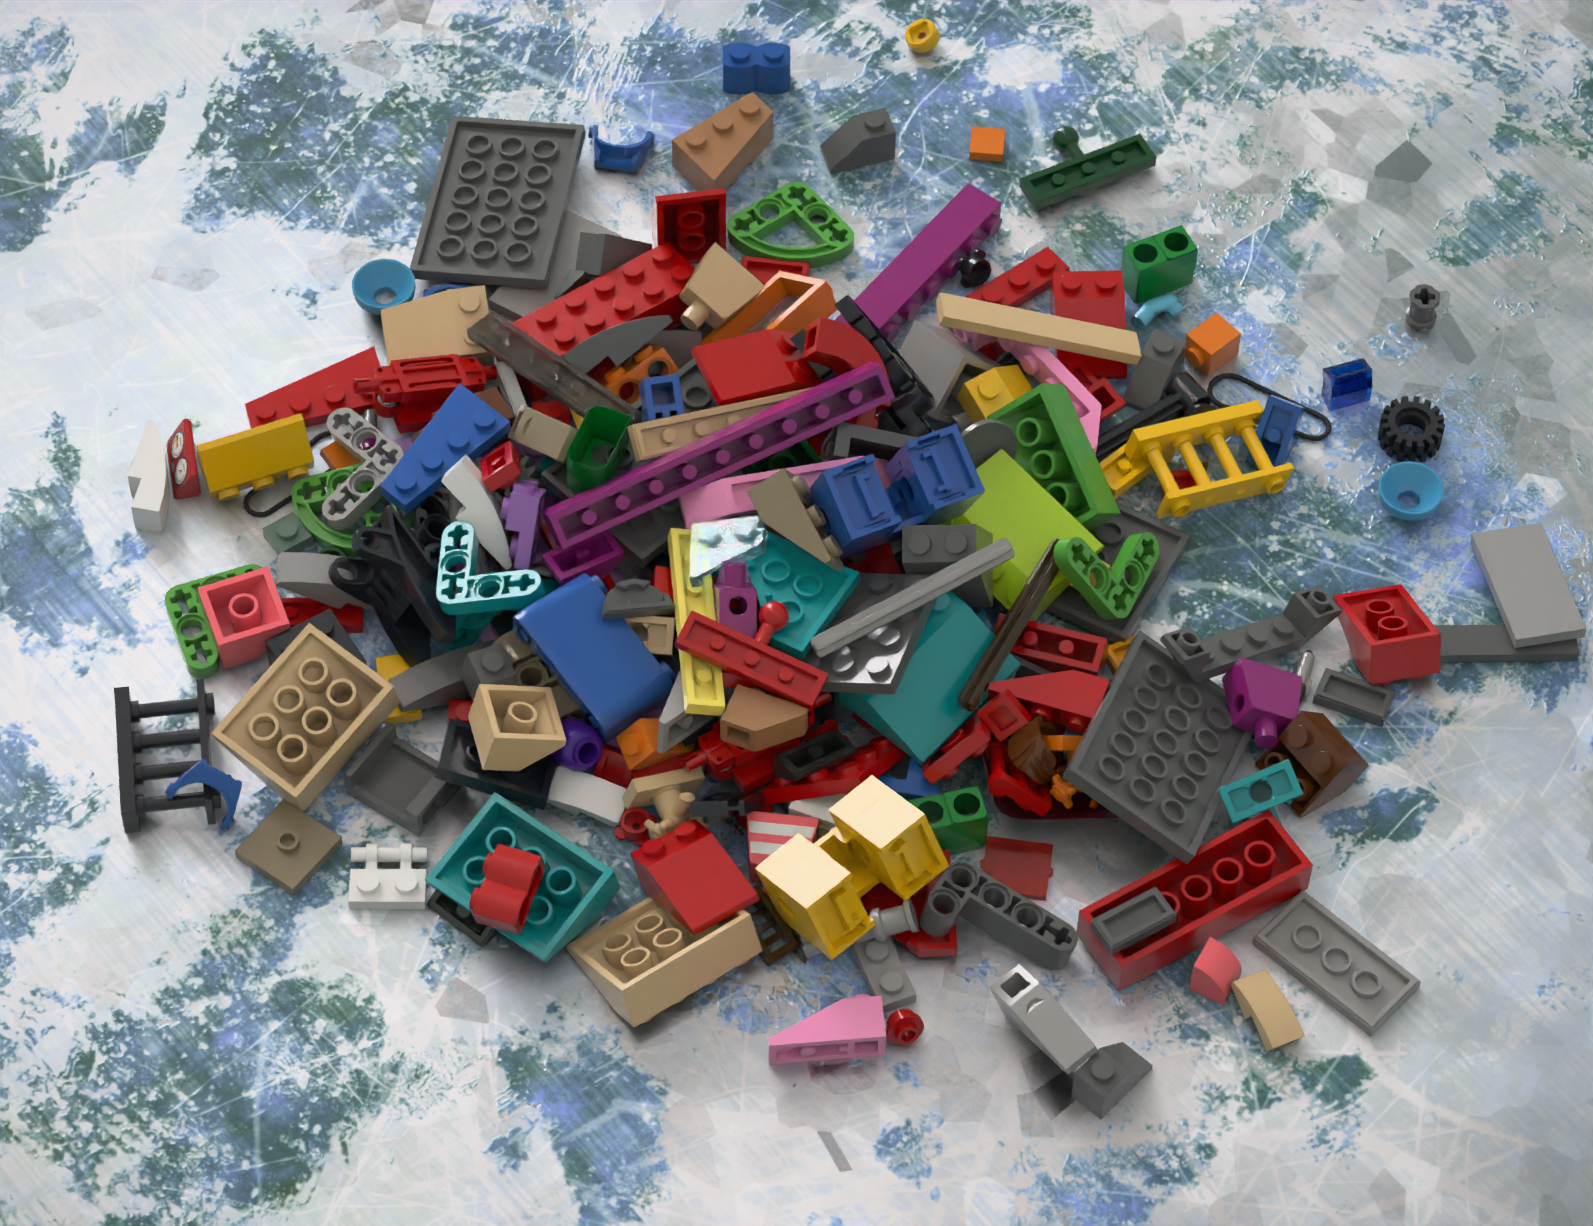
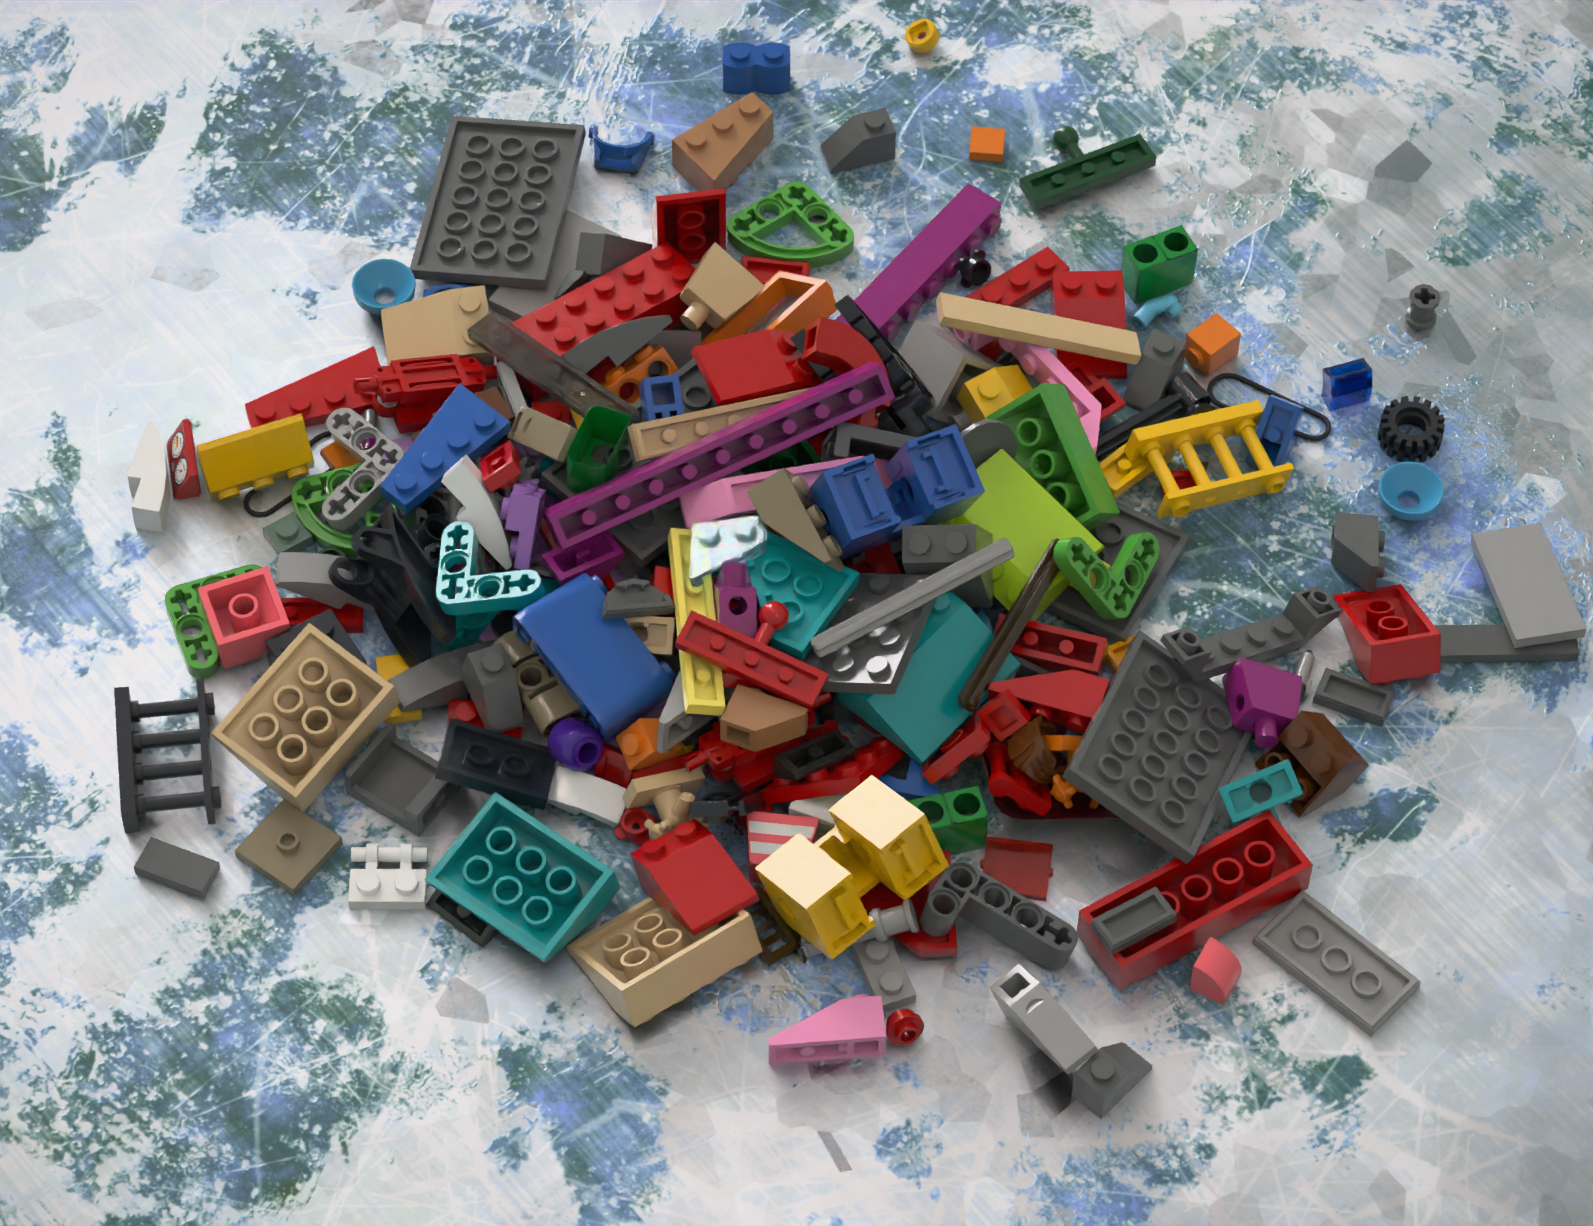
blue helmet [165,759,242,830] -> none
tan slope [468,684,567,771] -> none
red brick [469,844,546,935] -> none
tan slope [1230,970,1305,1052] -> none
none -> dark grey tile [134,837,220,899]
none -> dark grey slope [1331,513,1385,592]

